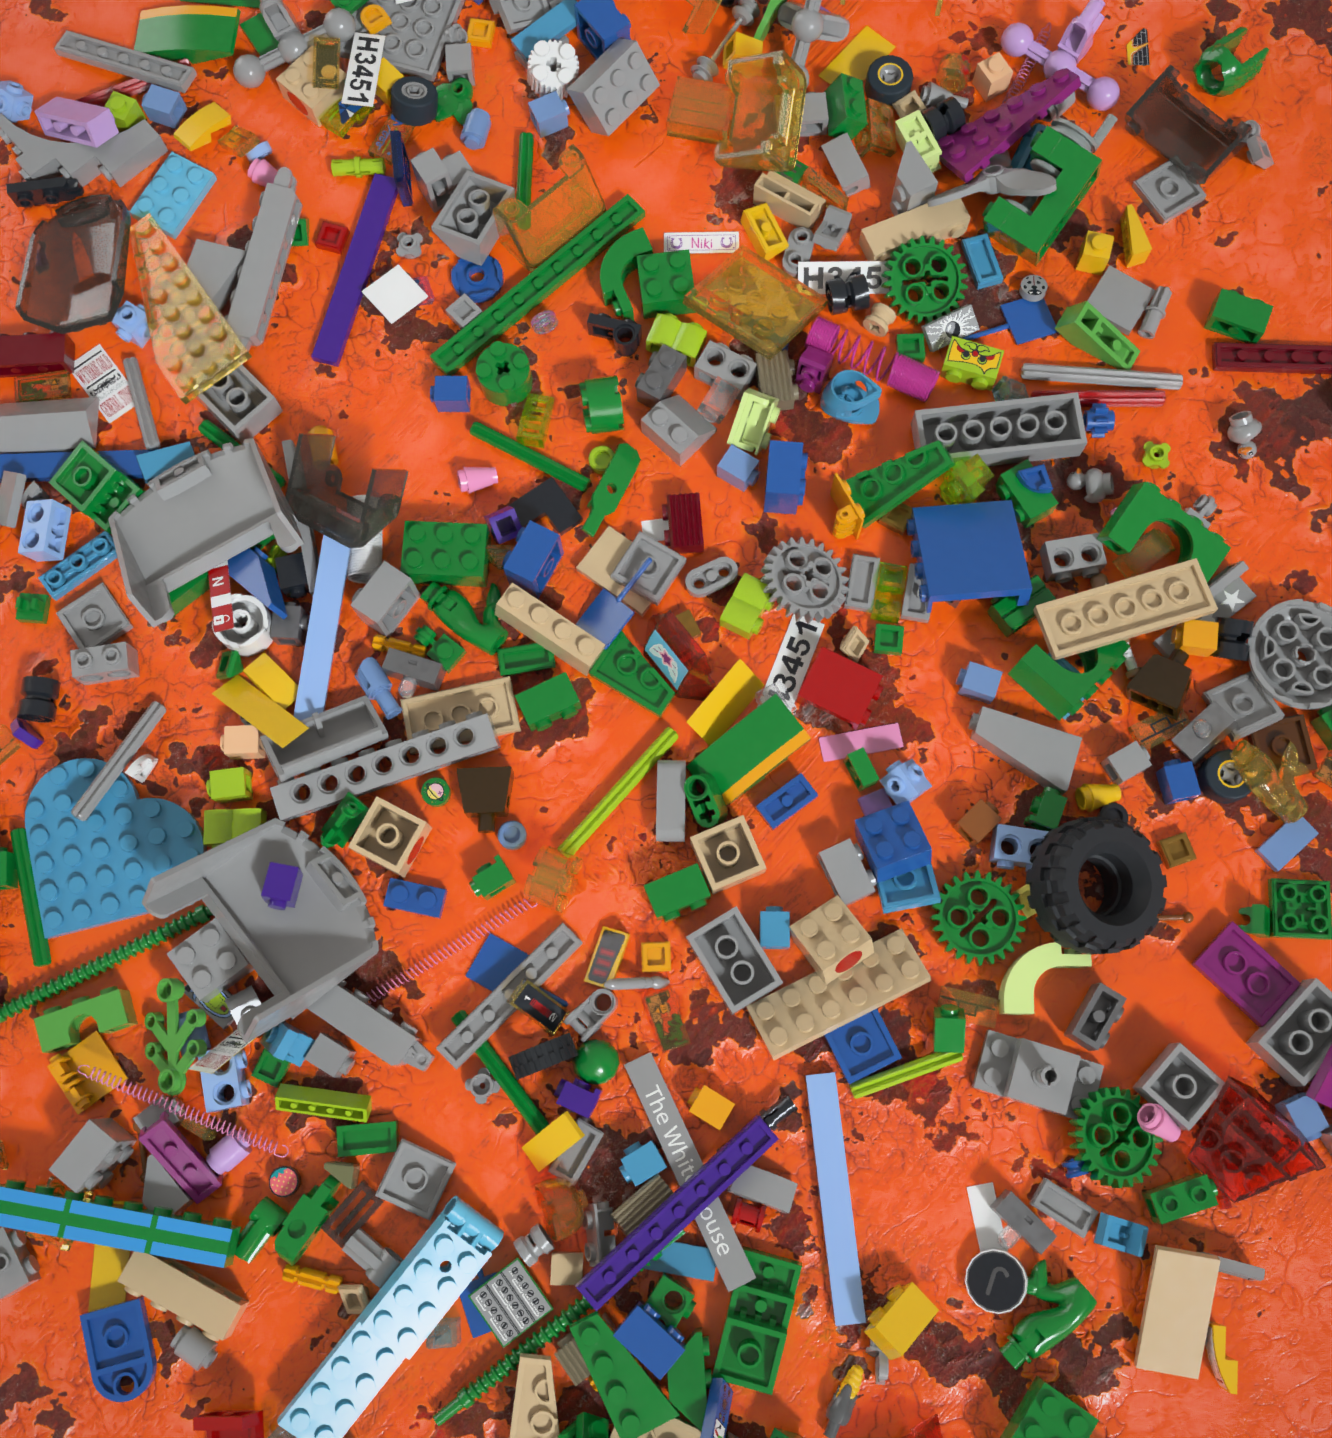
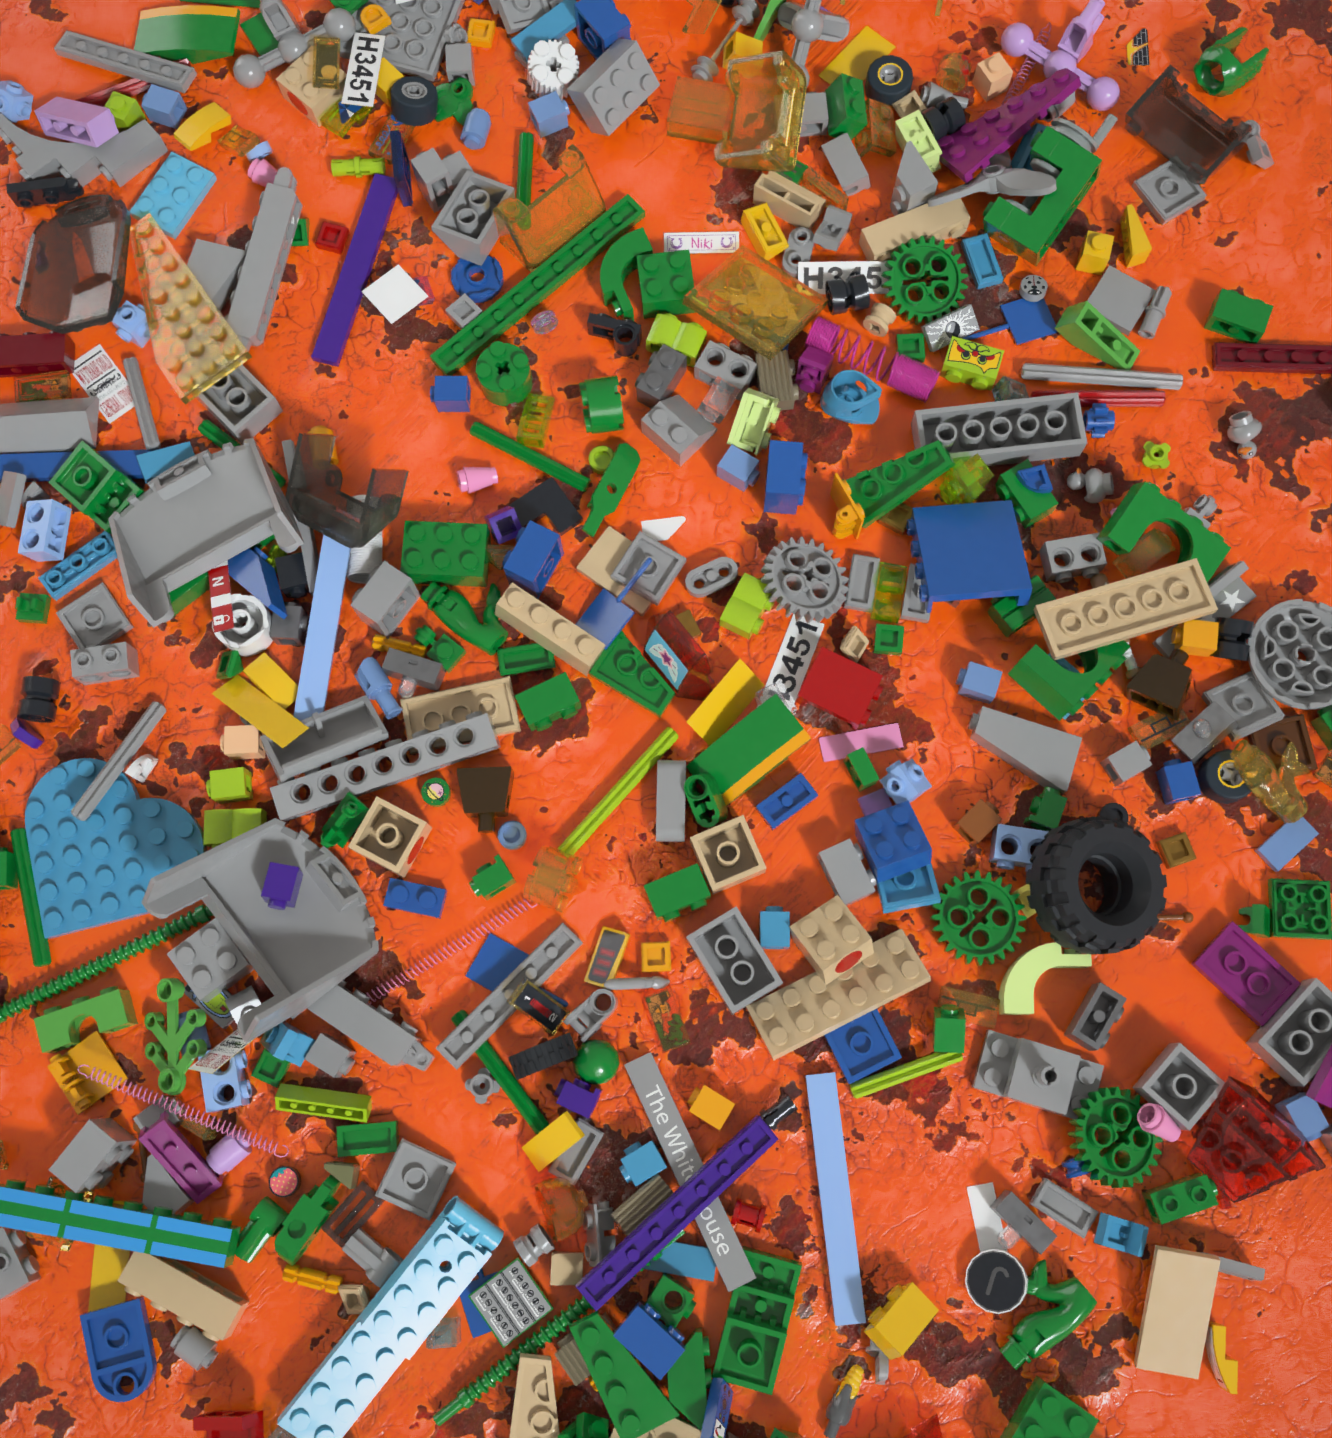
light grey plate [396,232,423,259] -> none
dark red brick [662,492,704,554] -> none
light grey slope [728,1166,798,1213] -> none
yellow cone [1075,784,1121,812] -> none

